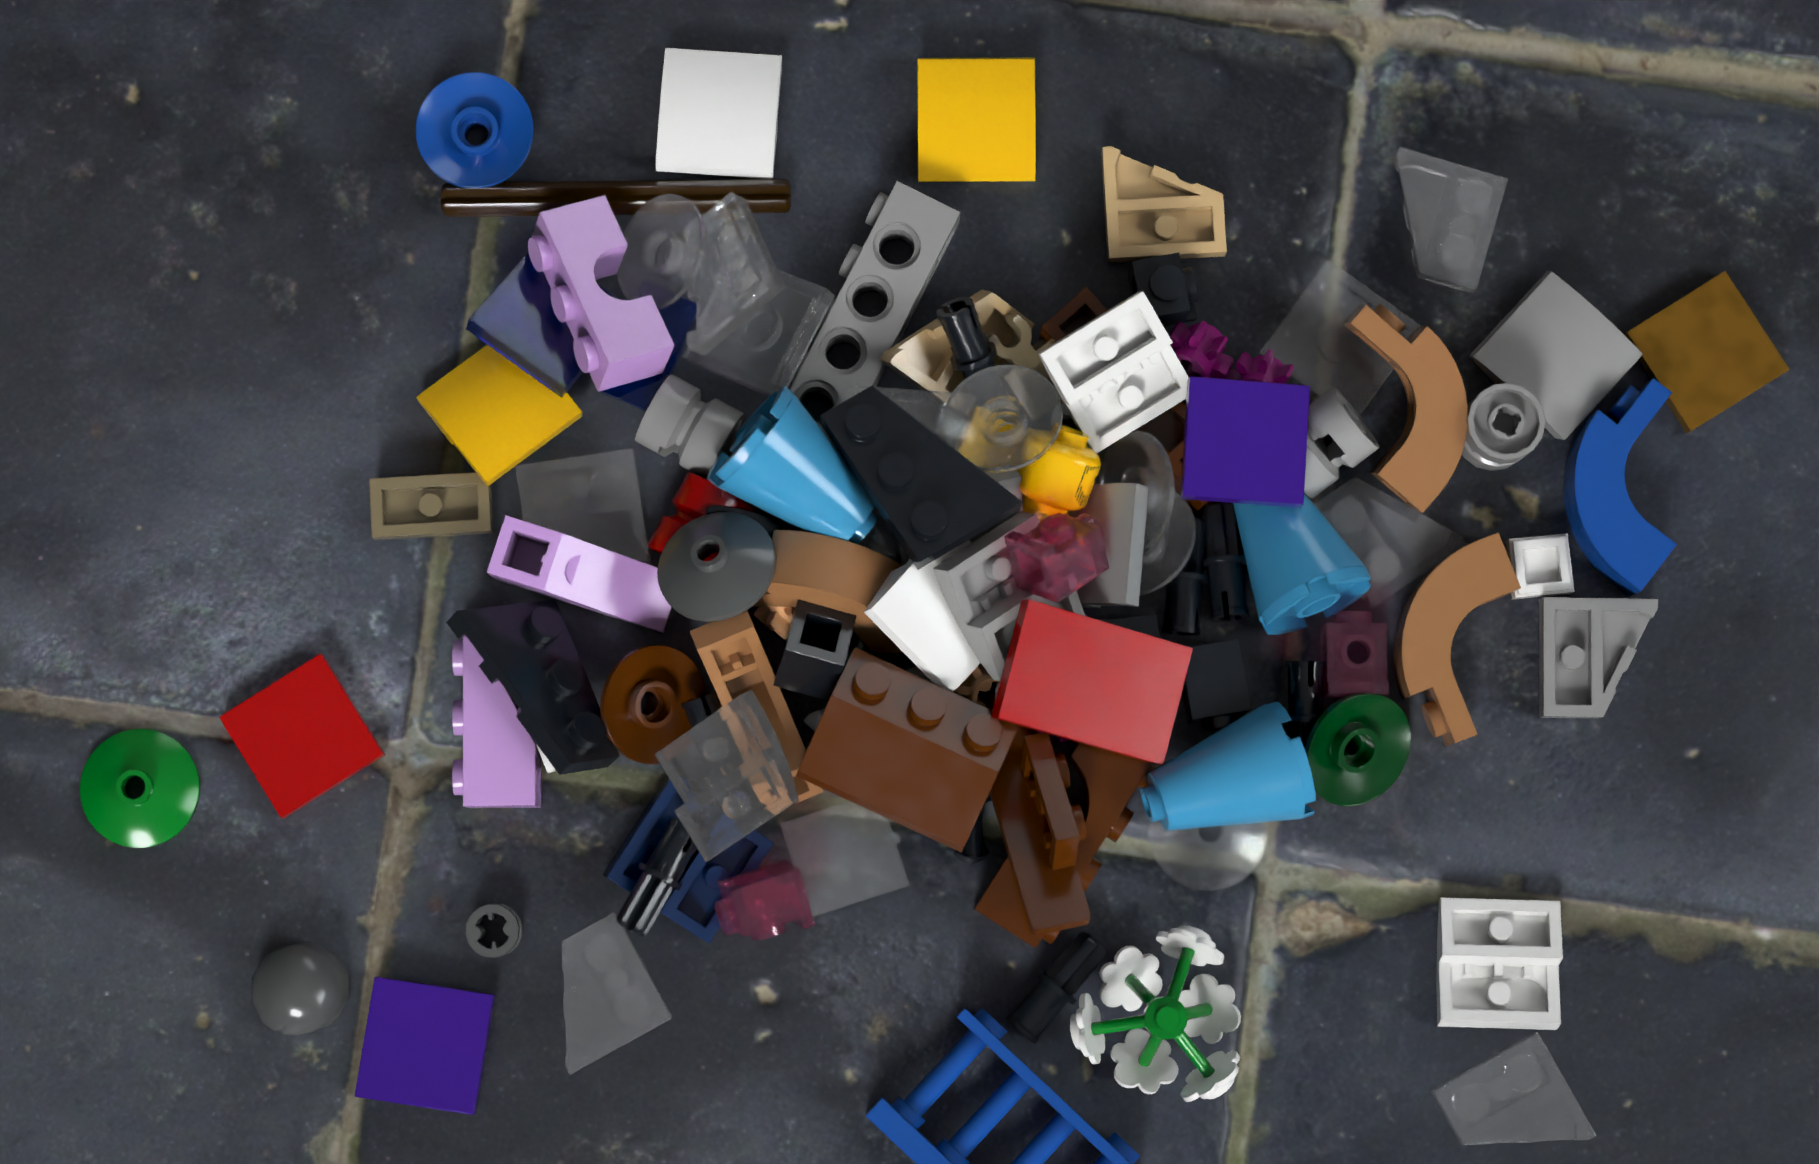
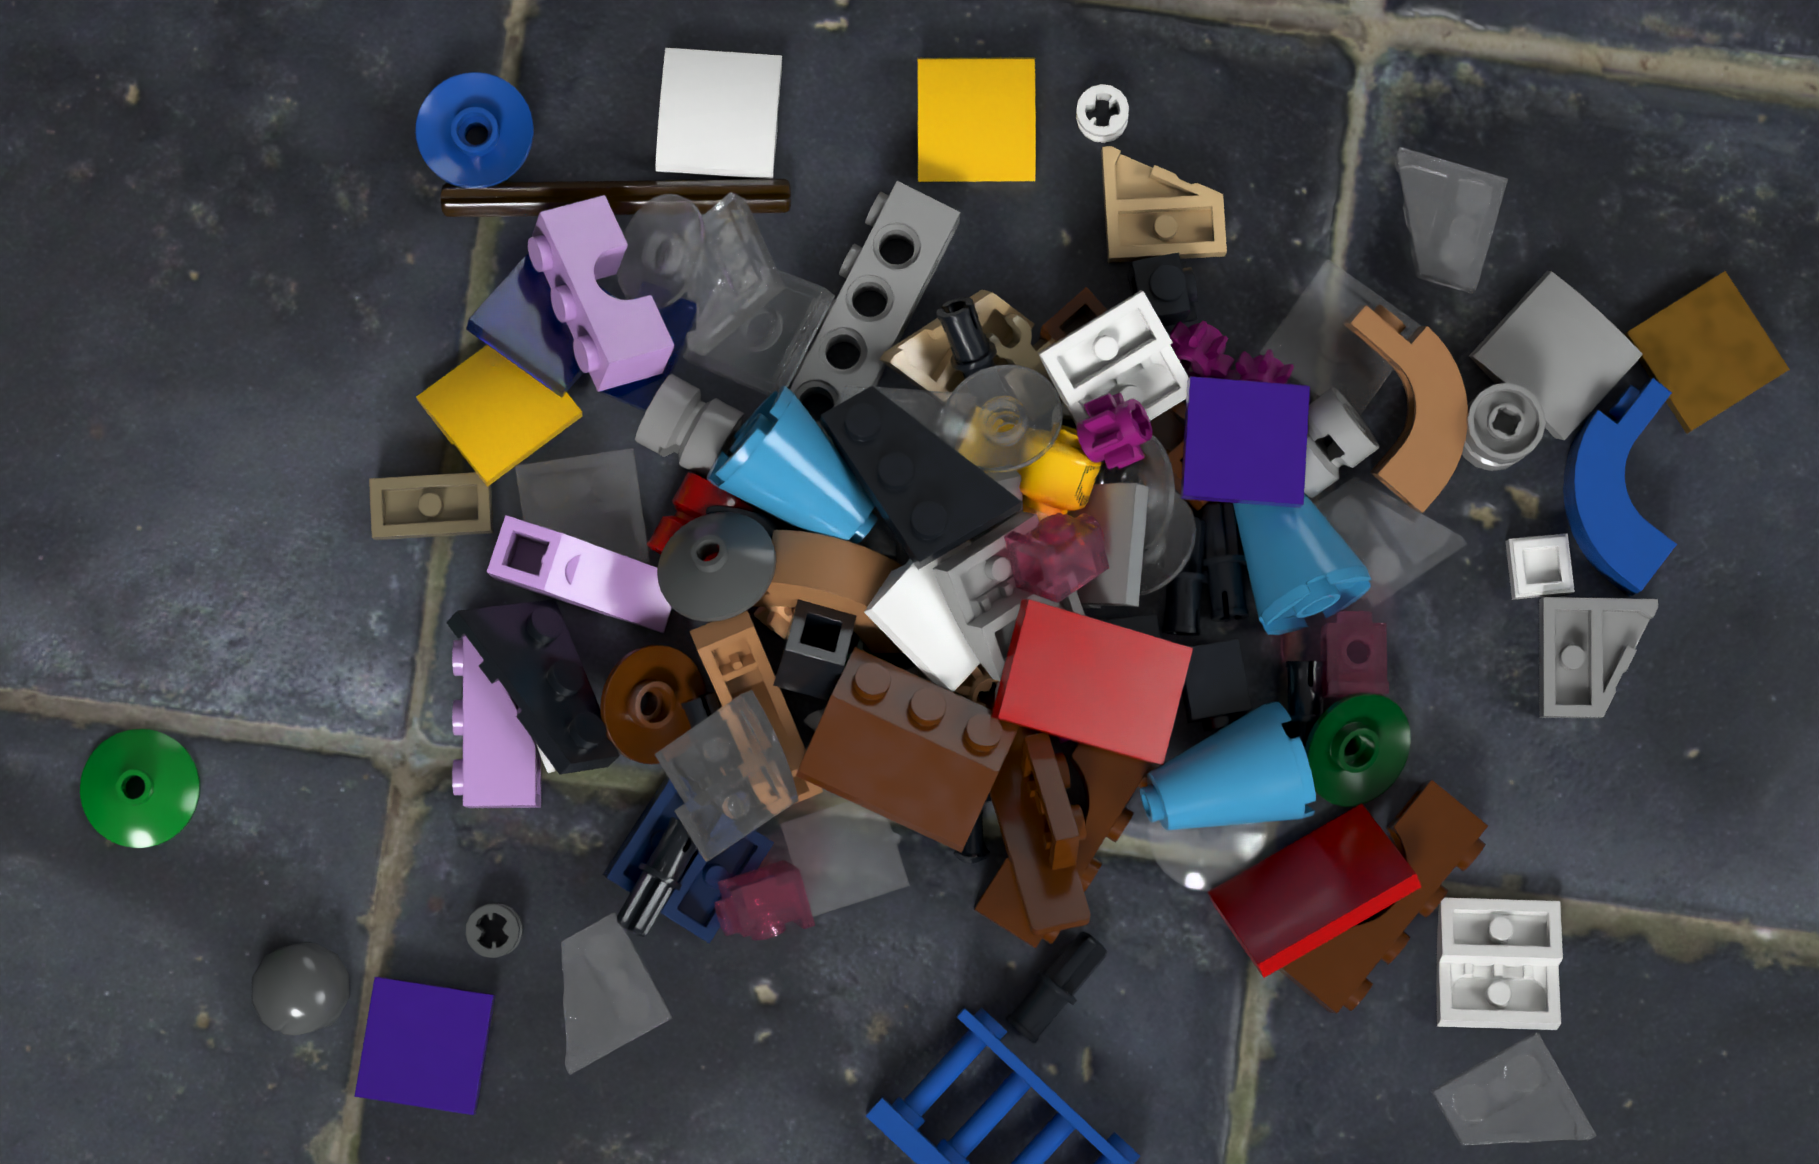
red tile [219,653,386,819] -> none
white plant [1070,925,1241,1102] -> none
medium nougat arch [1393,533,1521,746] -> none
none -> white bush [1076,84,1129,143]
none -> magenta gear [1077,392,1152,469]
none -> red tile [1207,804,1422,978]
none -> reddish brown arch [1279,780,1488,1013]

